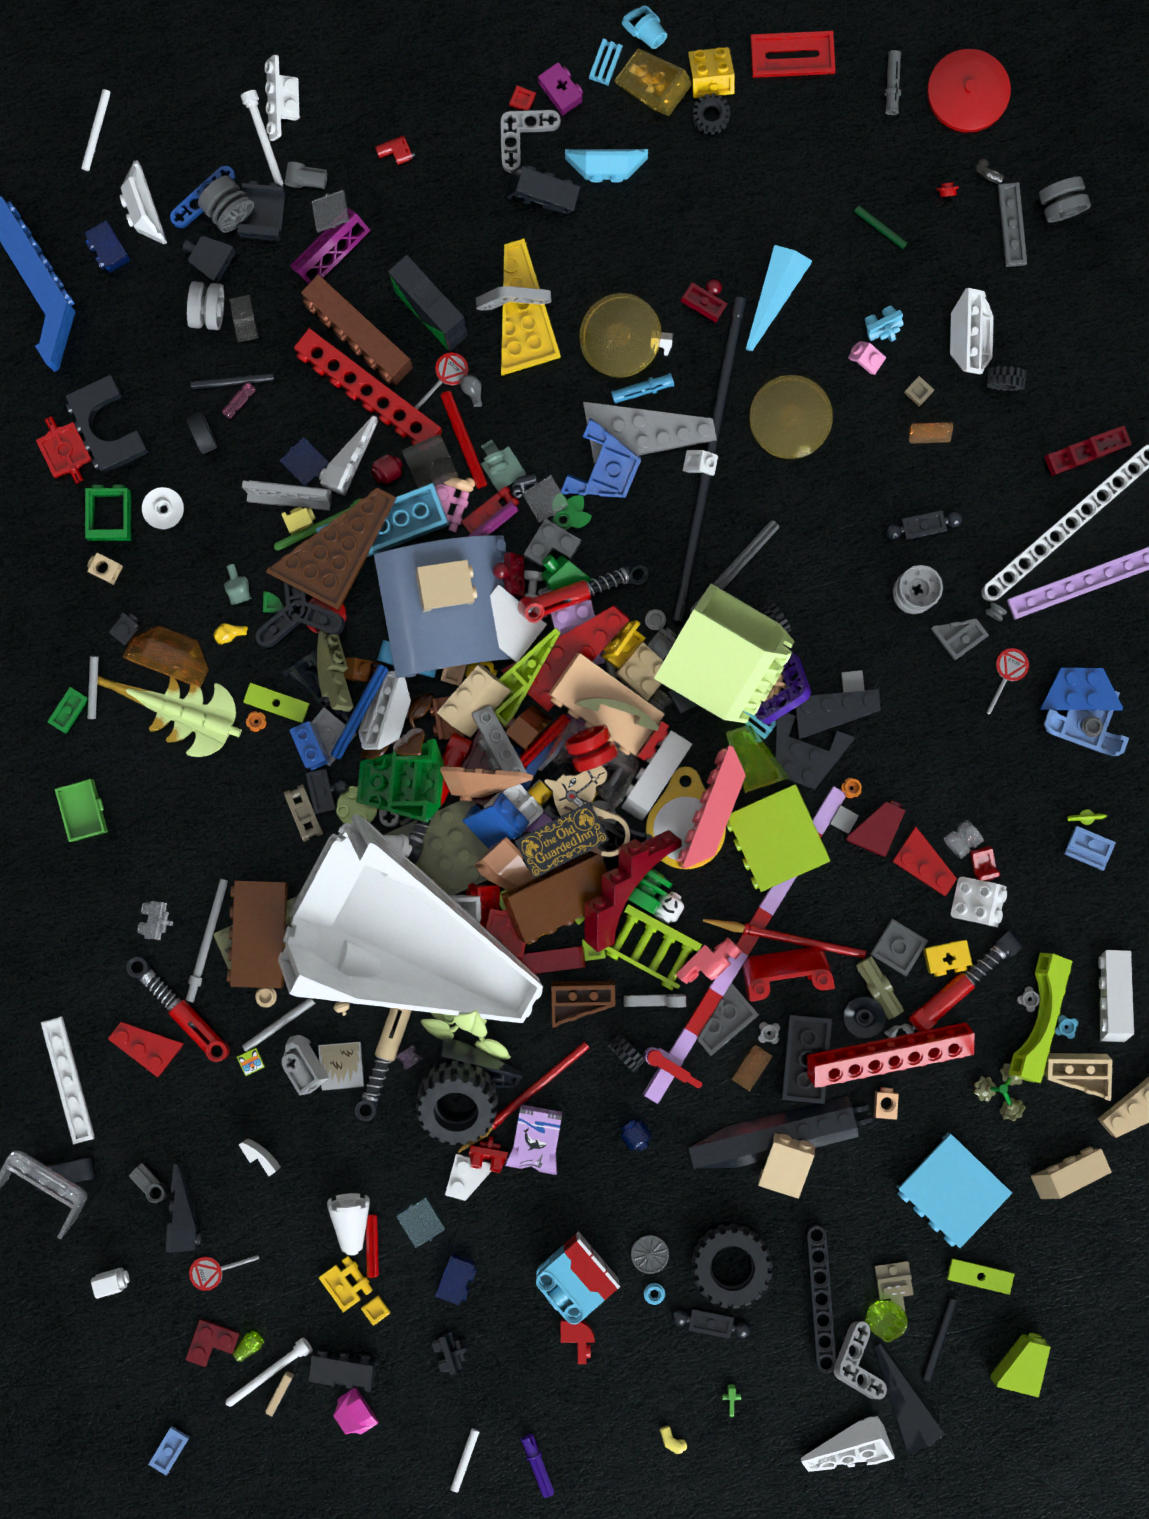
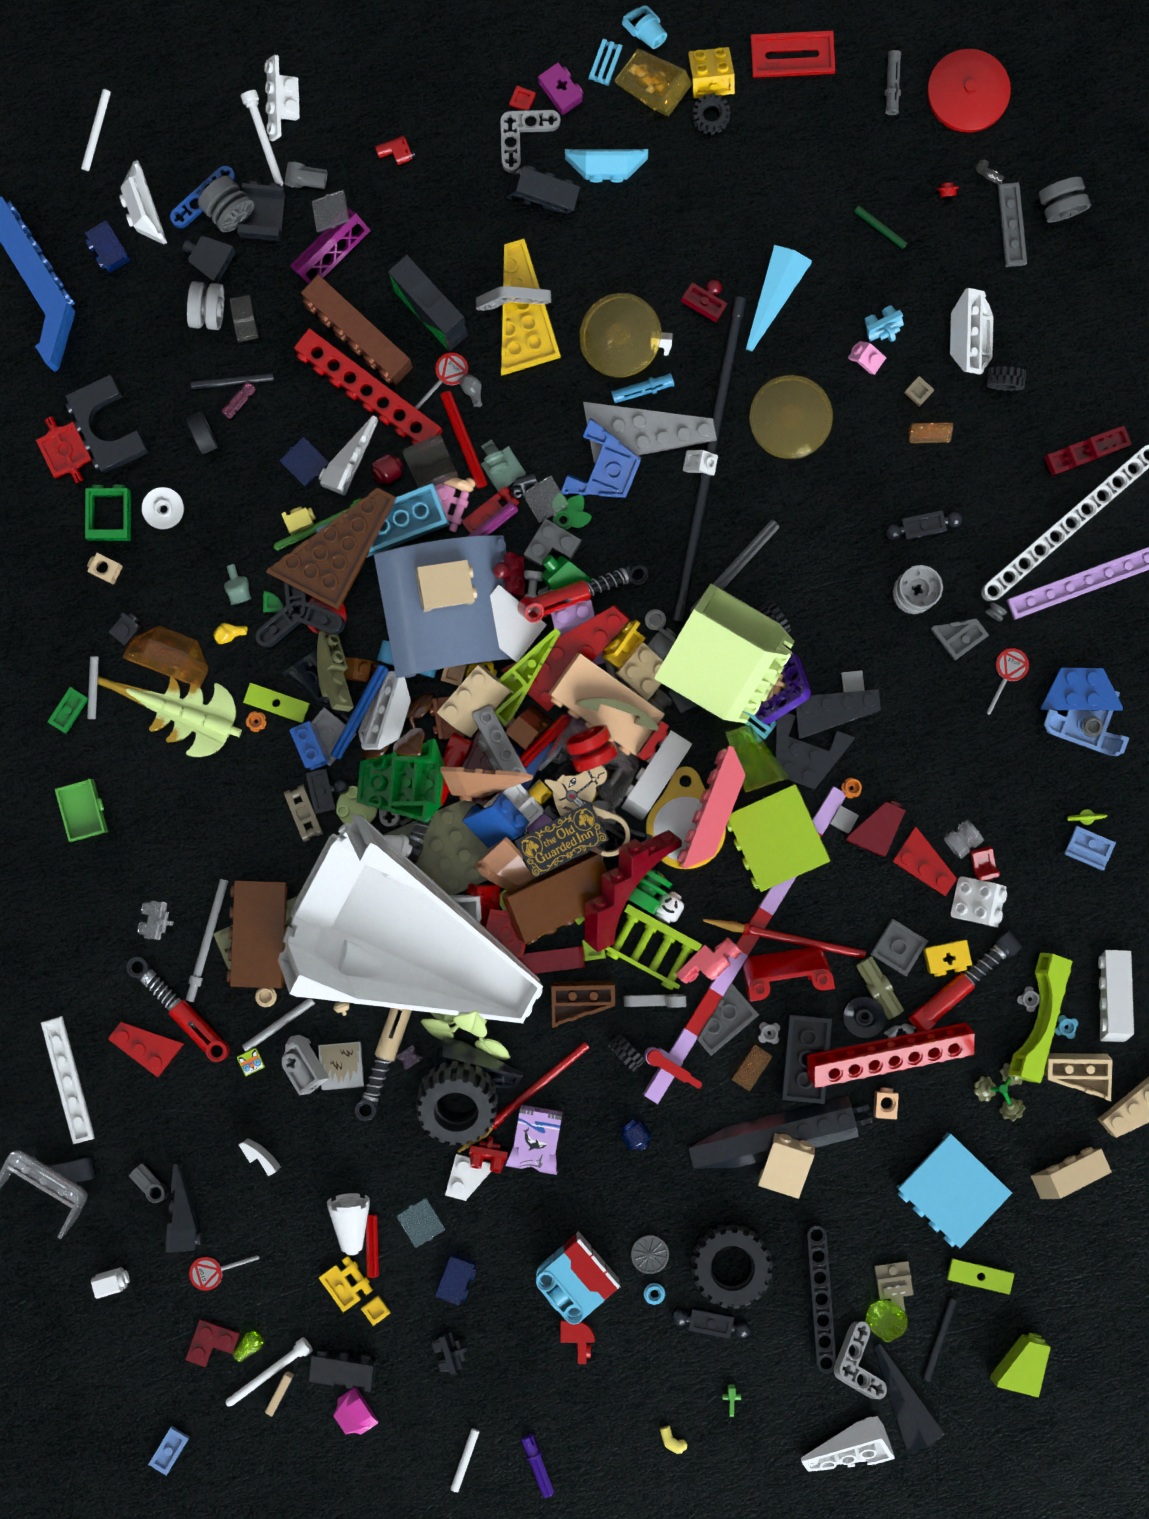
light grey fence [242,480,332,511] -> none

